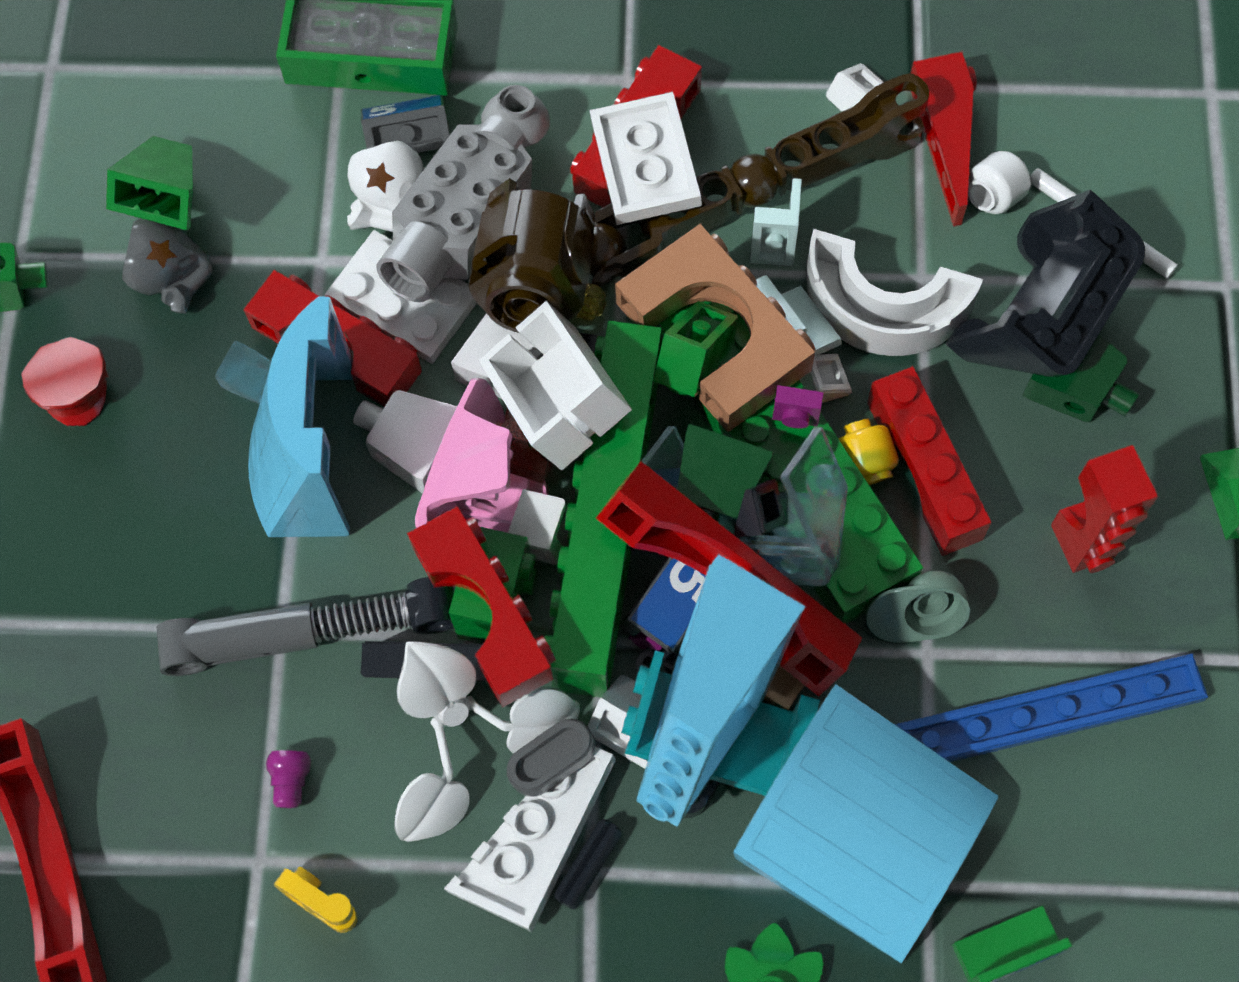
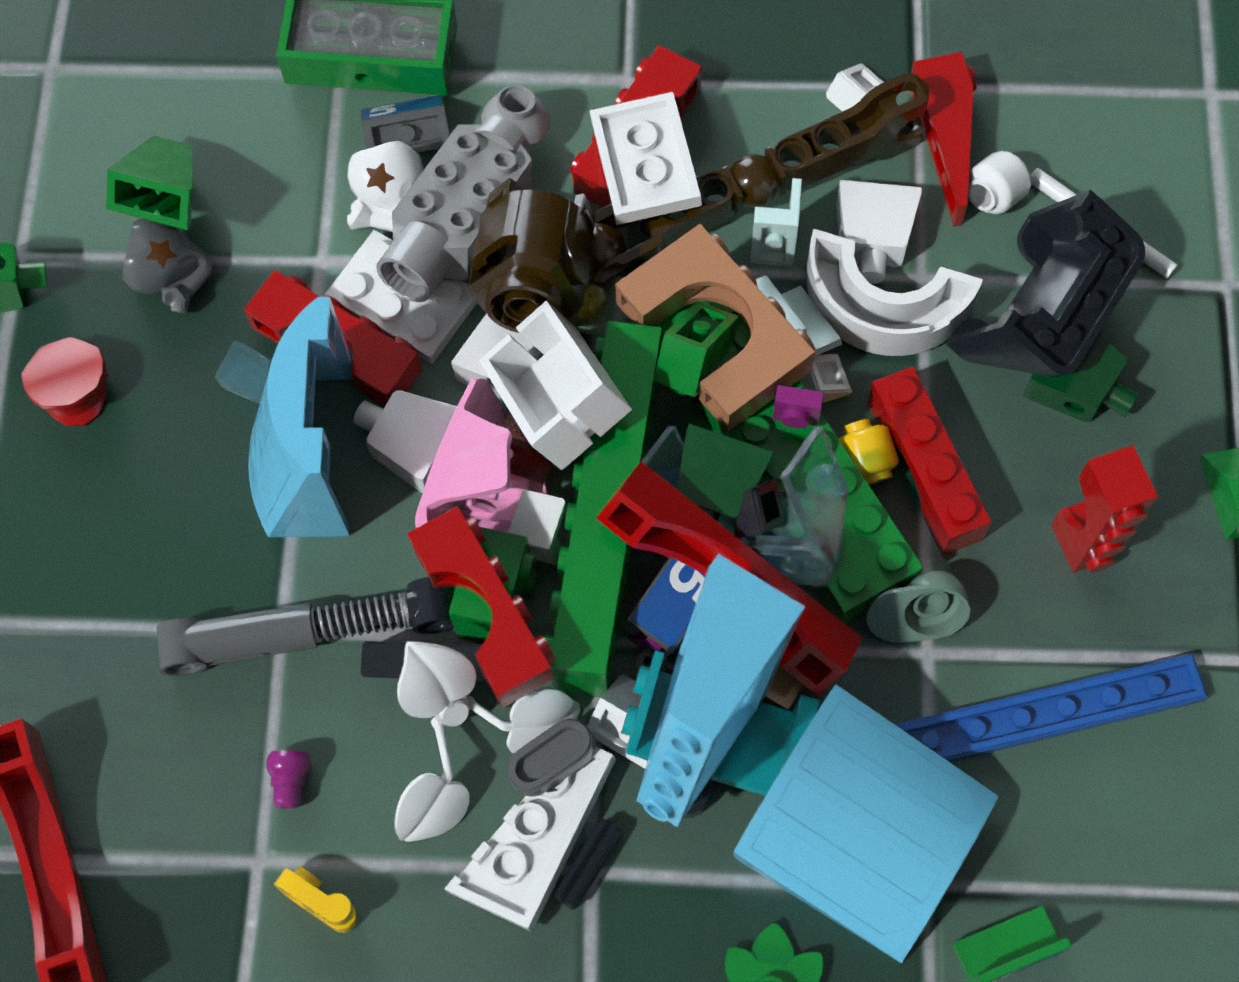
none -> white torso [836,180,922,284]

